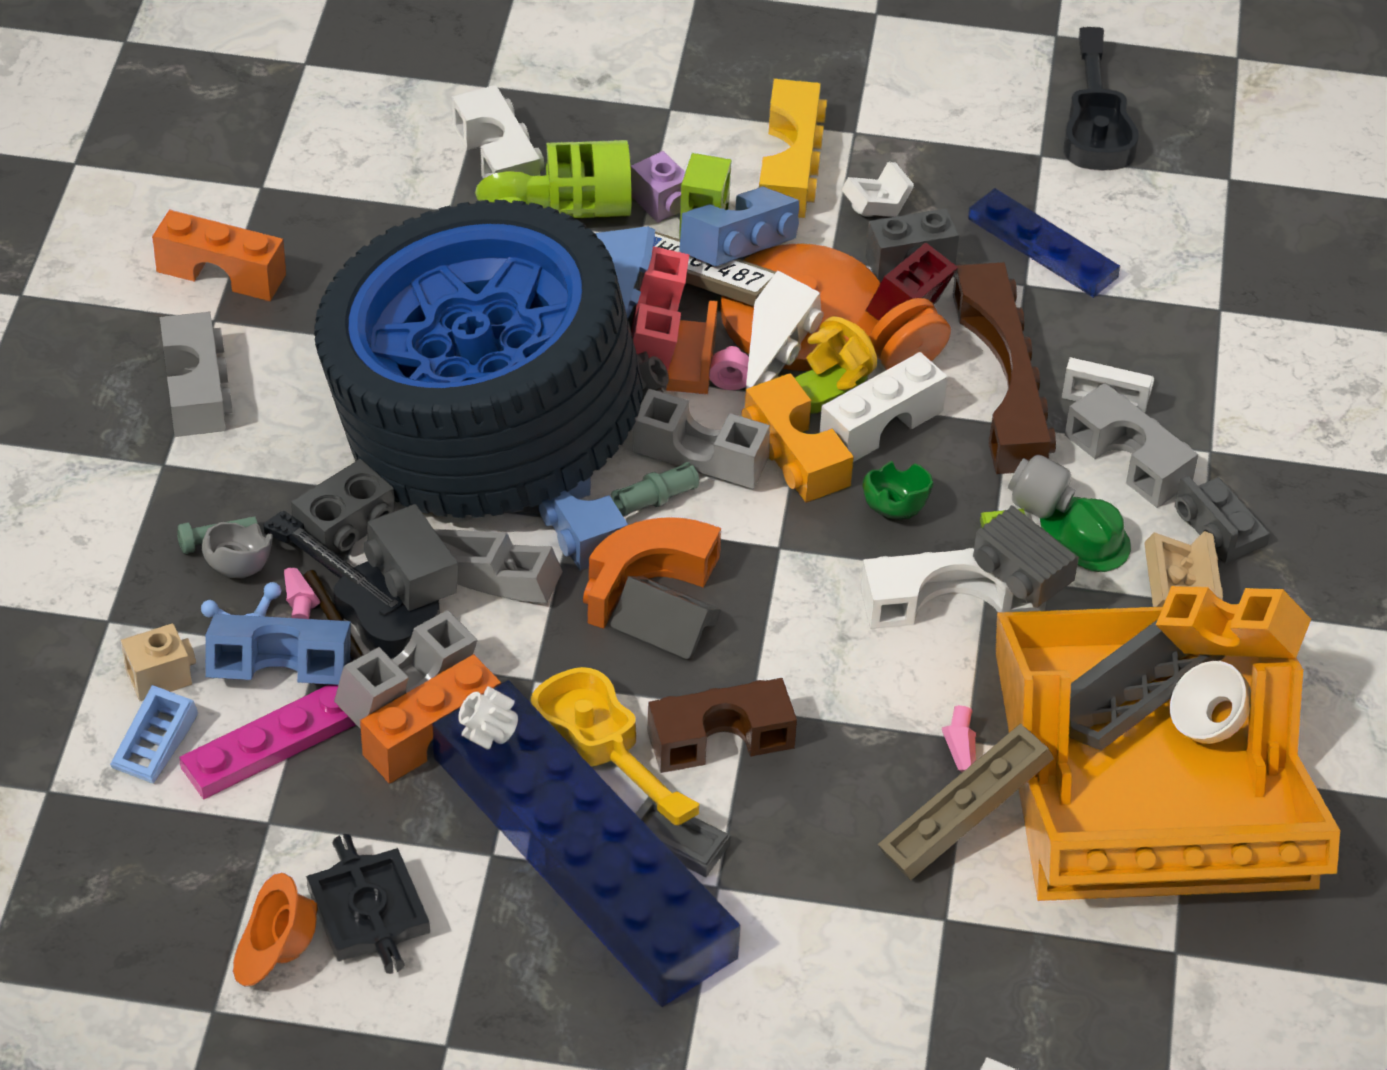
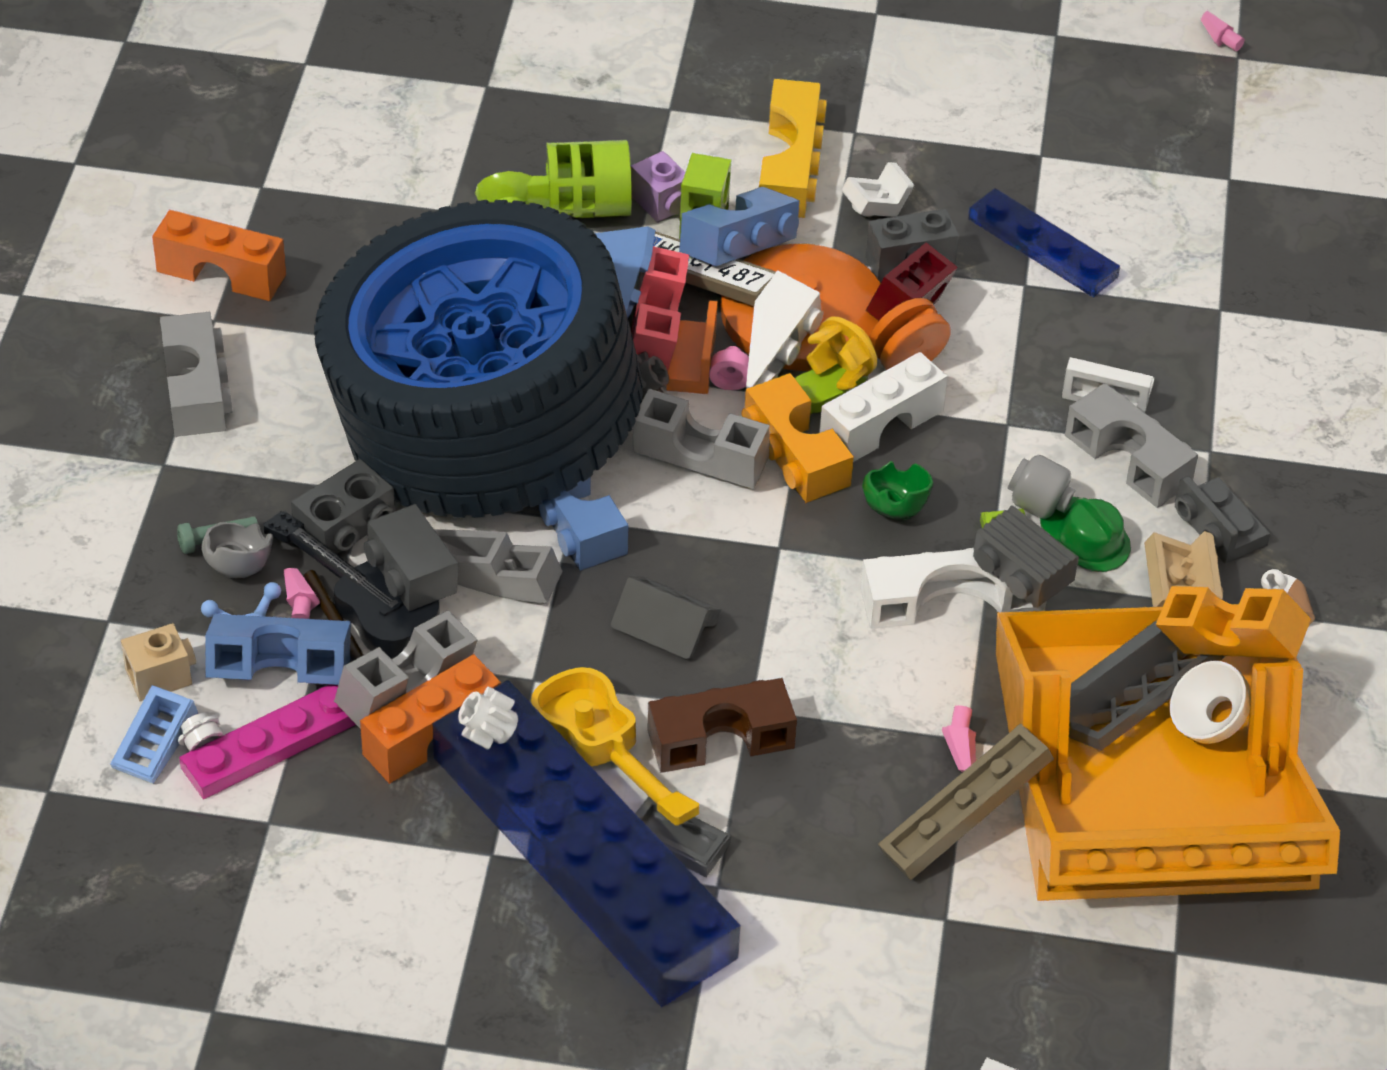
orange piece [233,873,318,987] -> none
black plate [306,834,430,974] -> none
white arch [452,85,545,179] -> none
orange arch [583,517,722,629] -> none
sand green pin [611,462,699,517] -> none
reddish brown arch [952,262,1056,474] -> none
black piece [1064,27,1139,171] -> none
none -> white plate [178,713,223,752]
none -> bright pink bar [1201,11,1245,51]
none -> arm [1261,569,1315,625]

